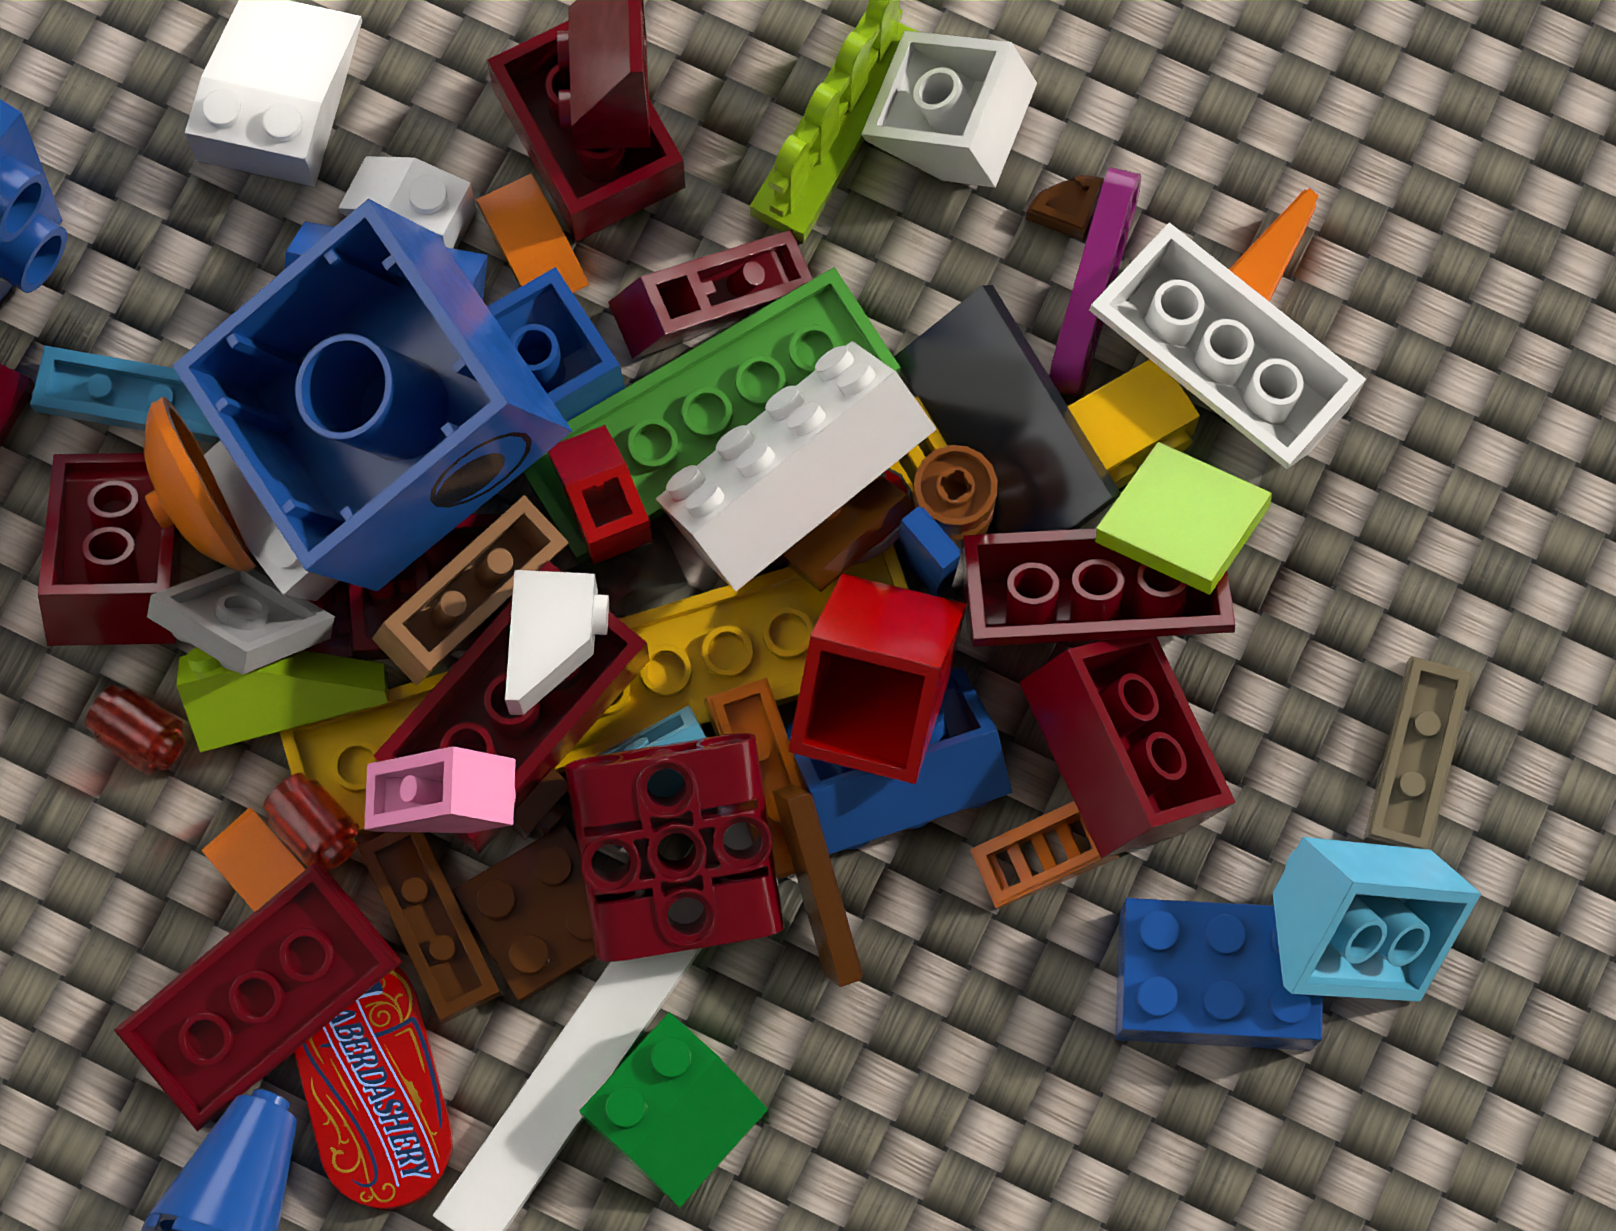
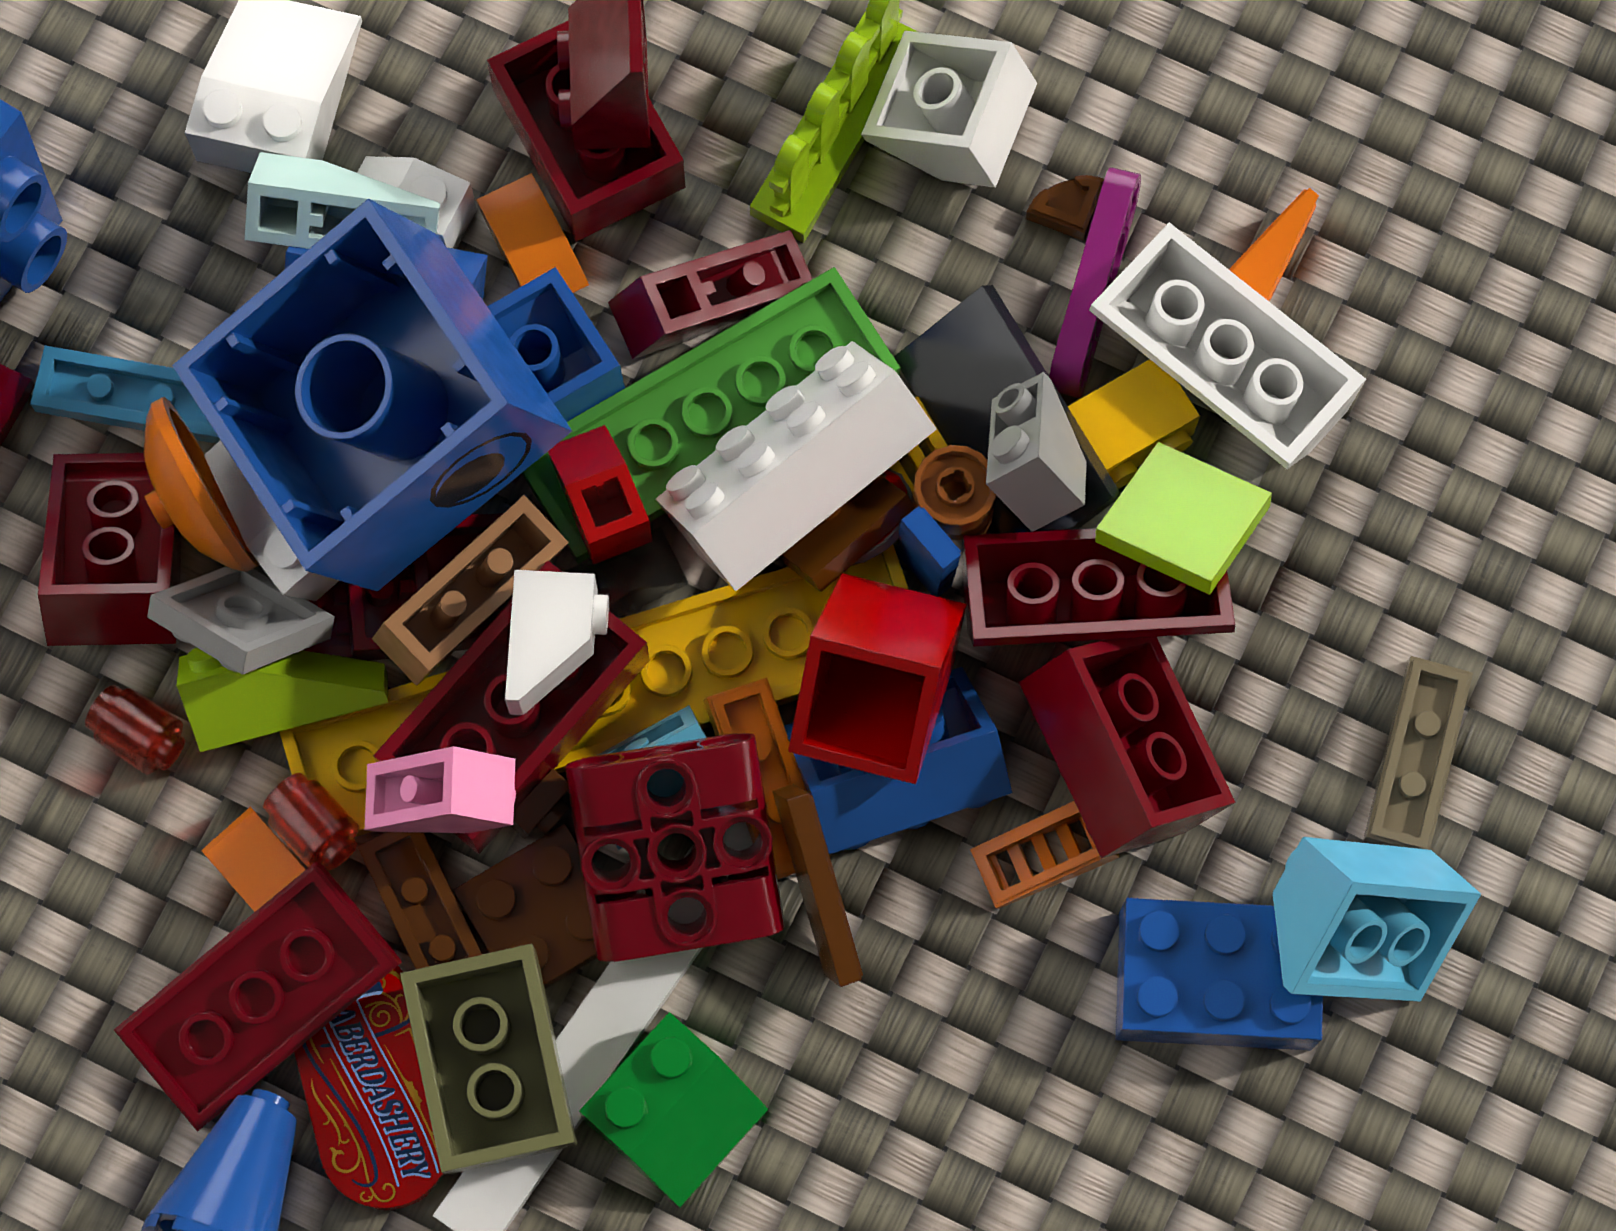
none -> light aqua slope [245,152,440,249]
none -> olive brick [400,944,578,1175]
none -> light grey slope [986,372,1087,532]

